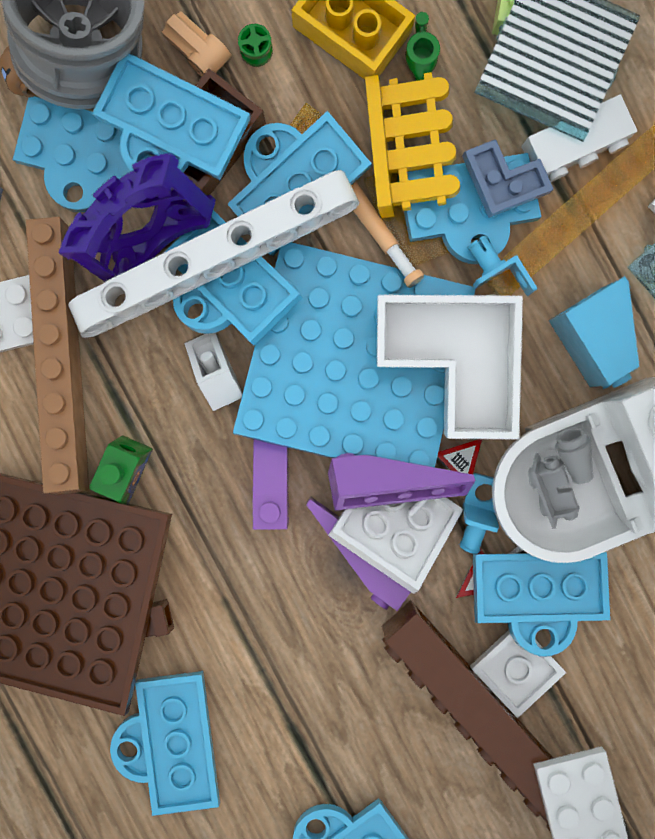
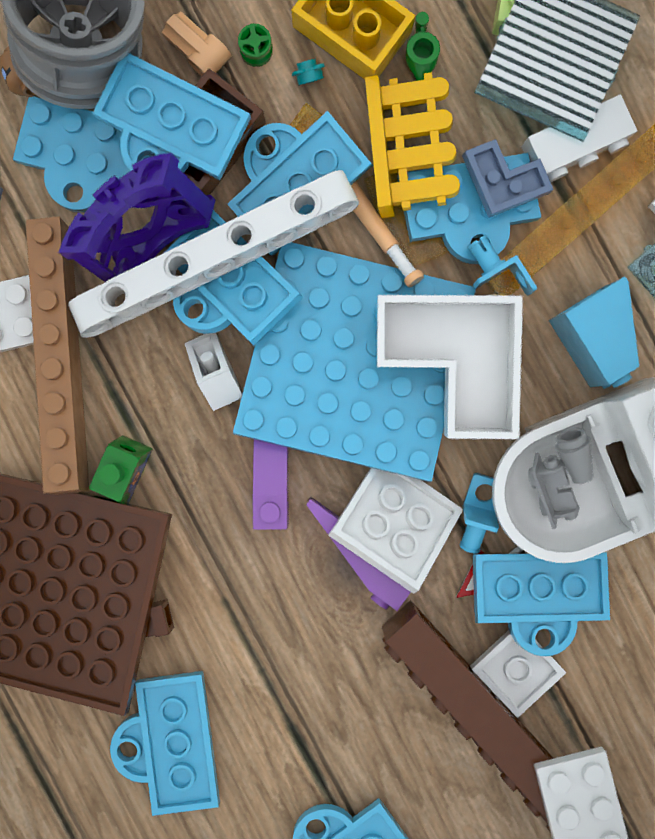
medium lavender slope [328,453,475,511] -> none
piece [408,439,482,517] -> none
none -> teal plate [291,58,325,86]

